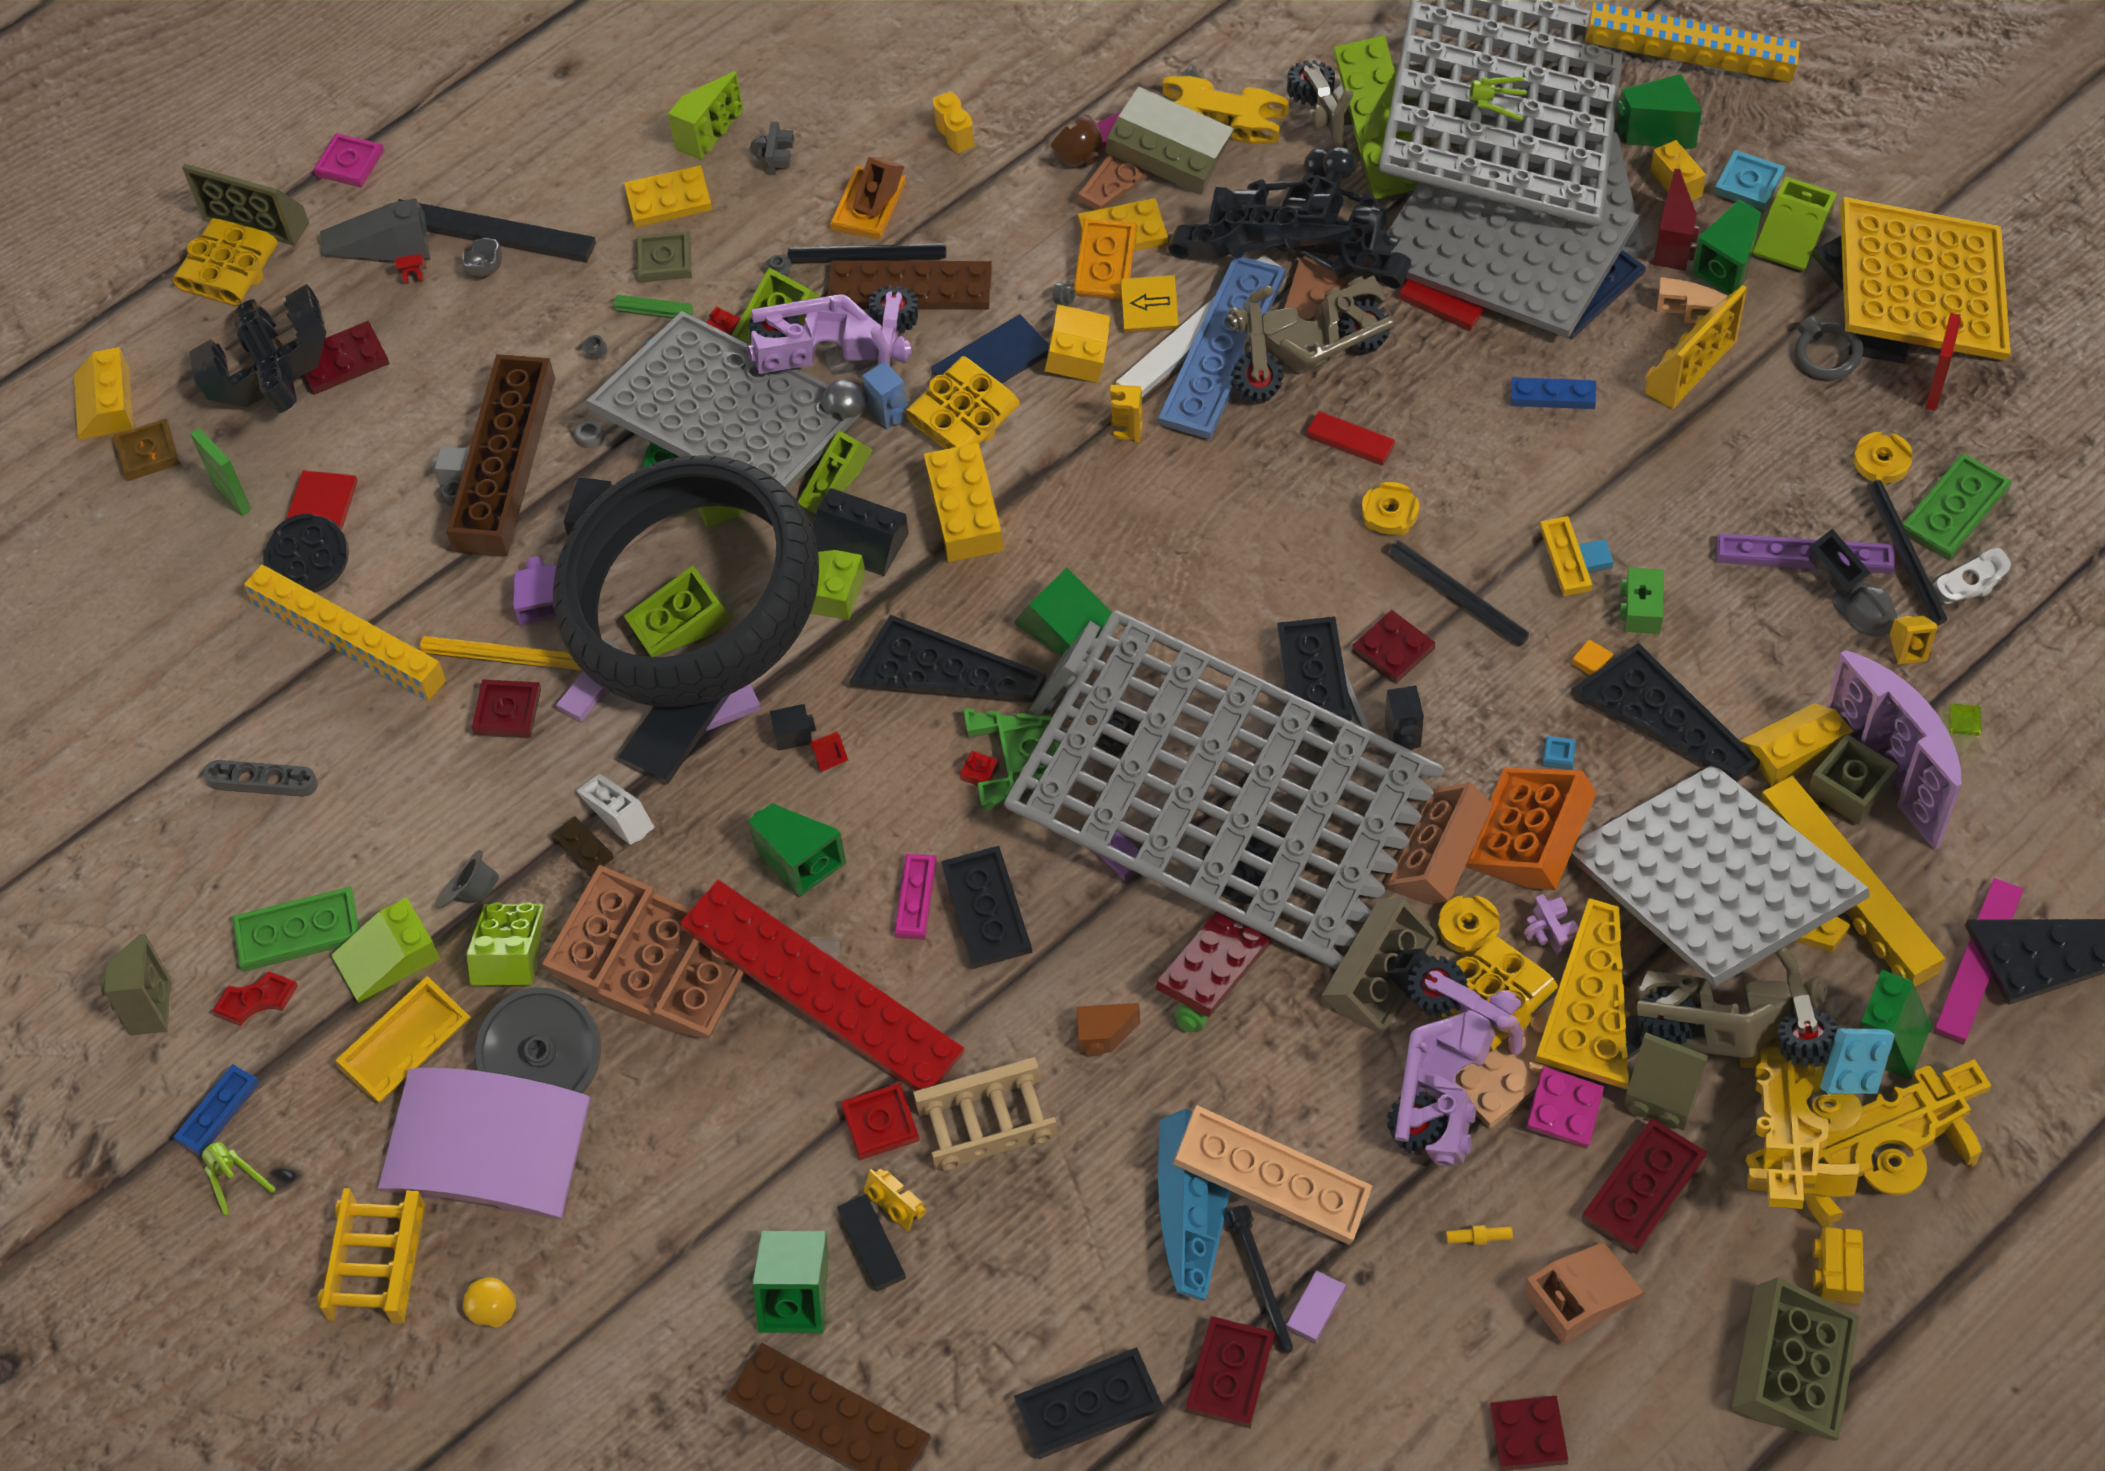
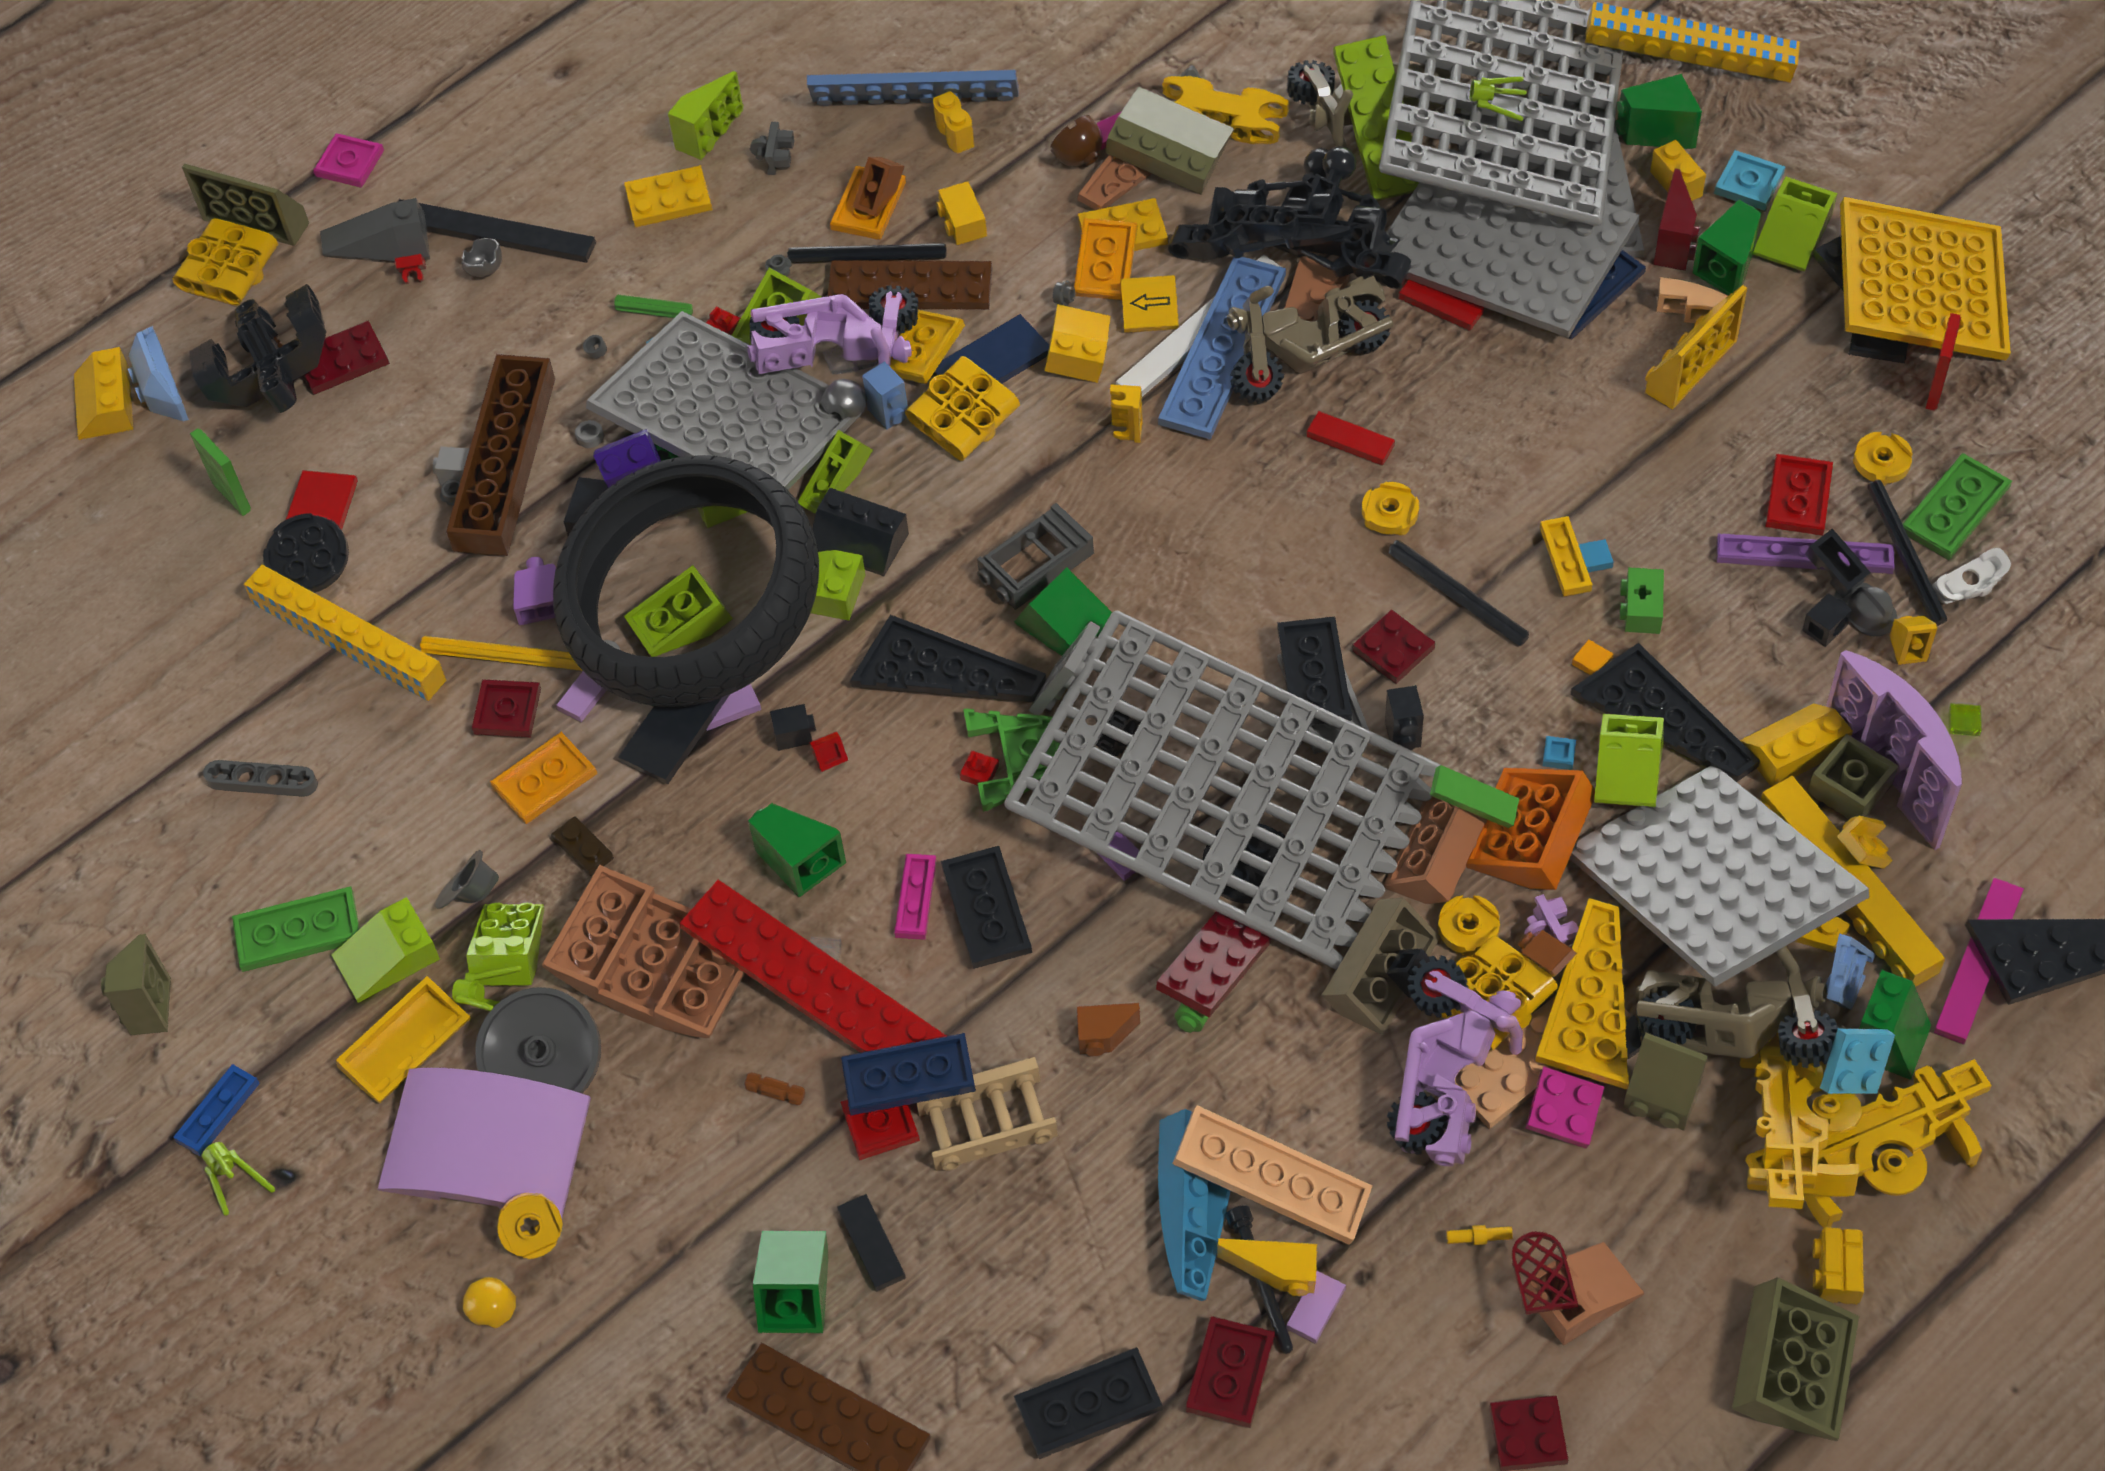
pearl gold tile [113,418,181,481] -> none
red tile [212,971,298,1026] -> none
yellow fence [318,1188,426,1324] -> none
white slope [576,773,655,845] -> none
olive tile [637,231,692,283] -> none
yellow hinge [863,1169,927,1232] -> none
yellow brick [924,443,1004,562] -> none
blue plate [1511,377,1596,409] -> none
dark red plate [1581,1118,1707,1254] -> none
dark grey piece [1795,316,1863,380] -> none
none -> light blue wedge [127,326,189,422]
none -> lime plant [452,966,522,1011]
none -> light orange tile [490,731,598,824]
none -> yellow plate [497,1193,563,1259]
none -> dark purple slope [593,429,661,488]
none -> dark orange axle [744,1072,806,1105]
none -> medium blue plate [807,70,1019,106]
none -> dark blue tile [841,1033,976,1116]
none -> yellow tile [890,310,965,384]
none -> yellow brick [936,181,987,245]
none -> dark grey door [977,503,1094,610]
none -> yellow slope [1217,1238,1317,1296]
none -> bright green tile [1430,765,1519,828]
none -> dark red window [1512,1232,1578,1315]
none -> dark orange slope [1517,930,1577,977]
none -> lime slope [1594,714,1664,807]
none -> red tile [1765,454,1833,536]
none -> black brick [1802,593,1852,647]
none -> light blue wing [1826,933,1875,1010]
none -> yellow bracket [1837,815,1893,869]

